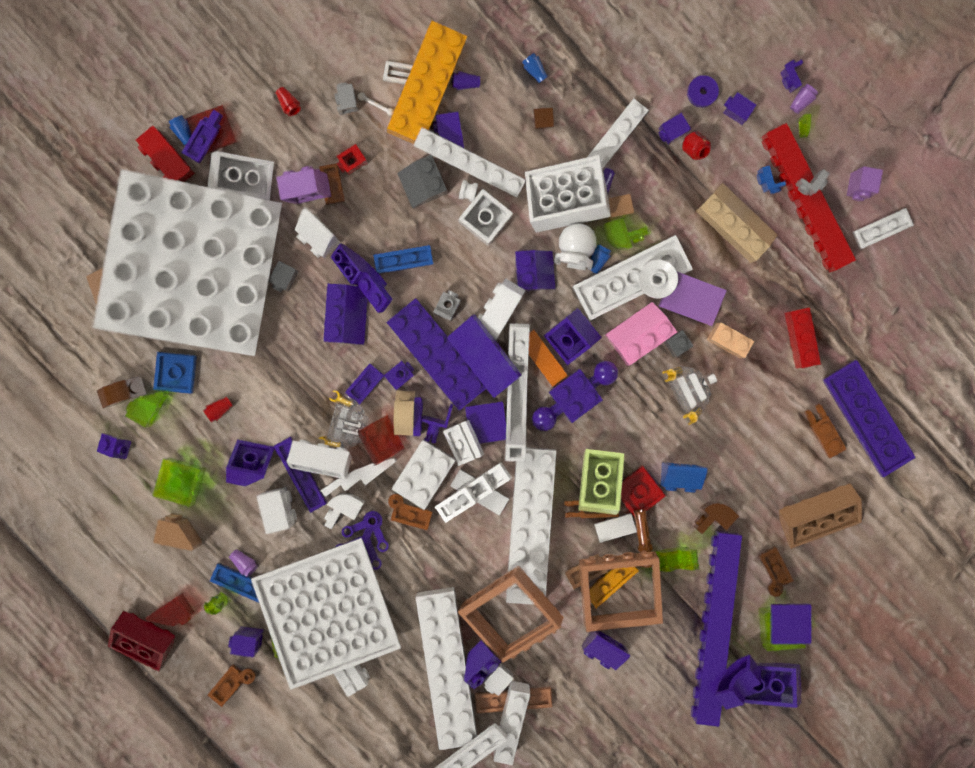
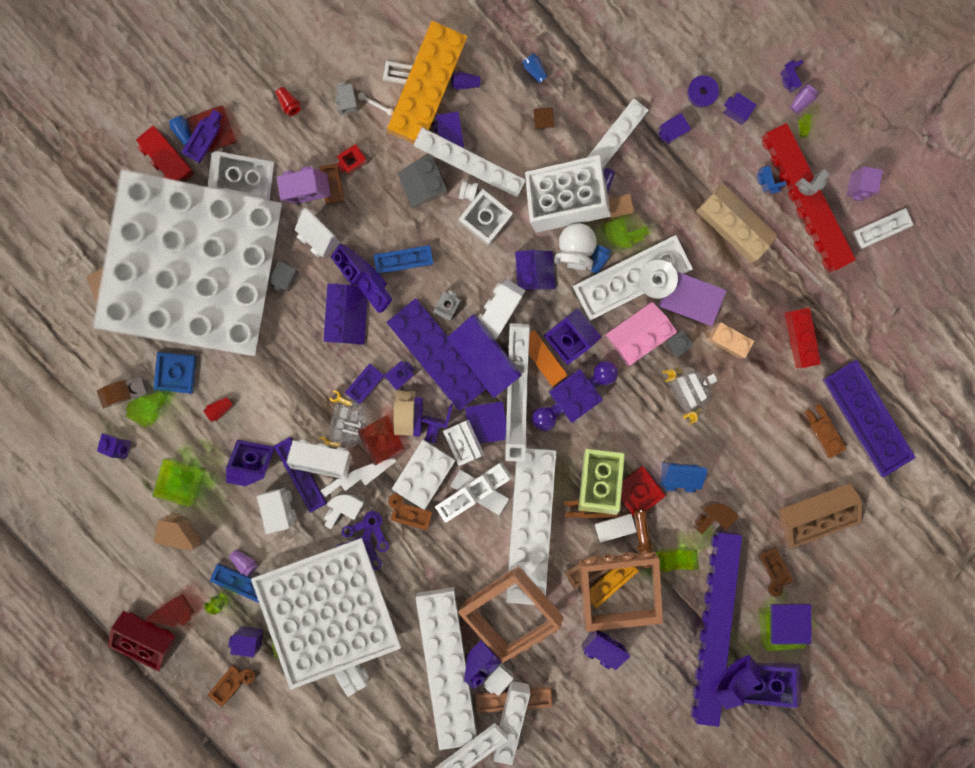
red head [682,131,711,160] -> none

